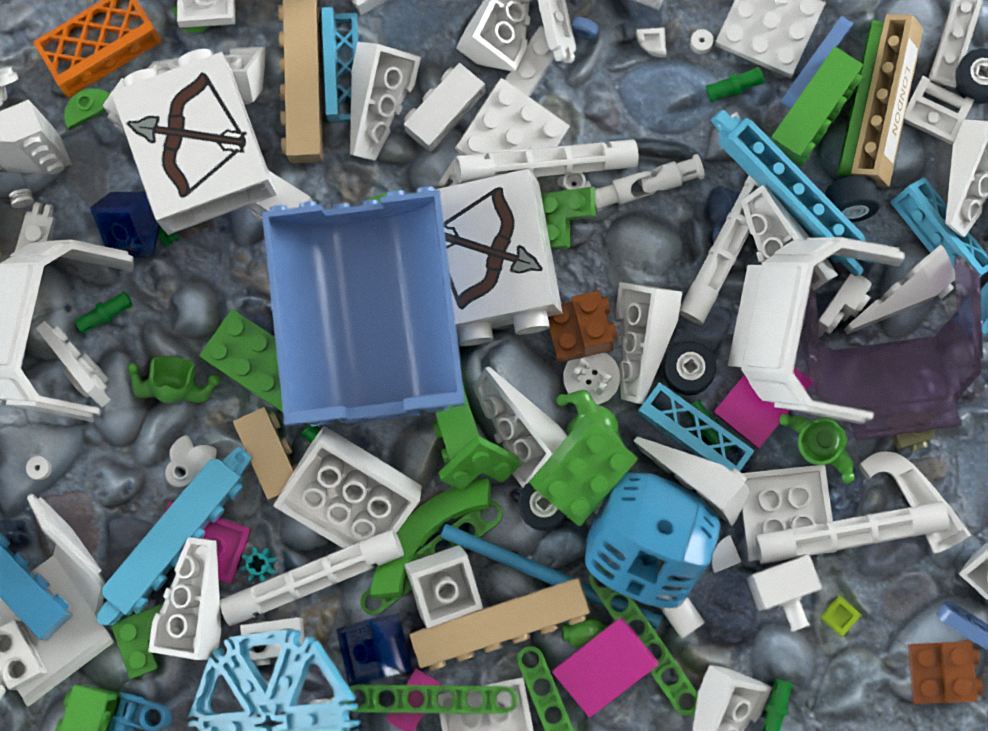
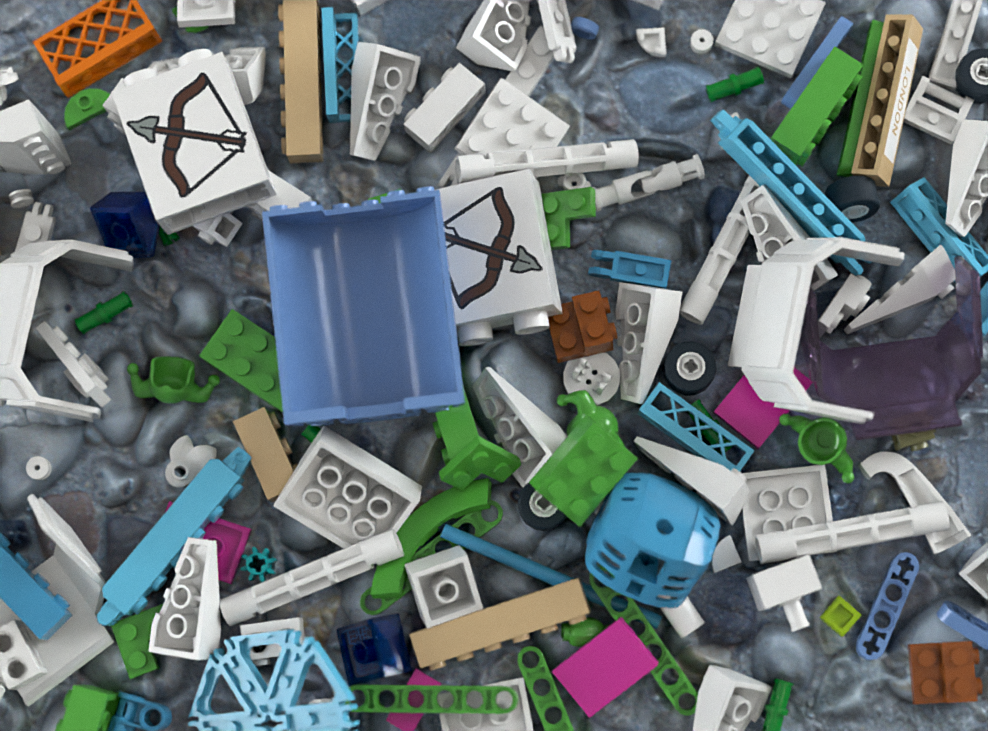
none -> white brick [193,211,243,247]
none -> dark azure hinge [588,250,671,289]
none -> medium blue beam [856,552,919,660]

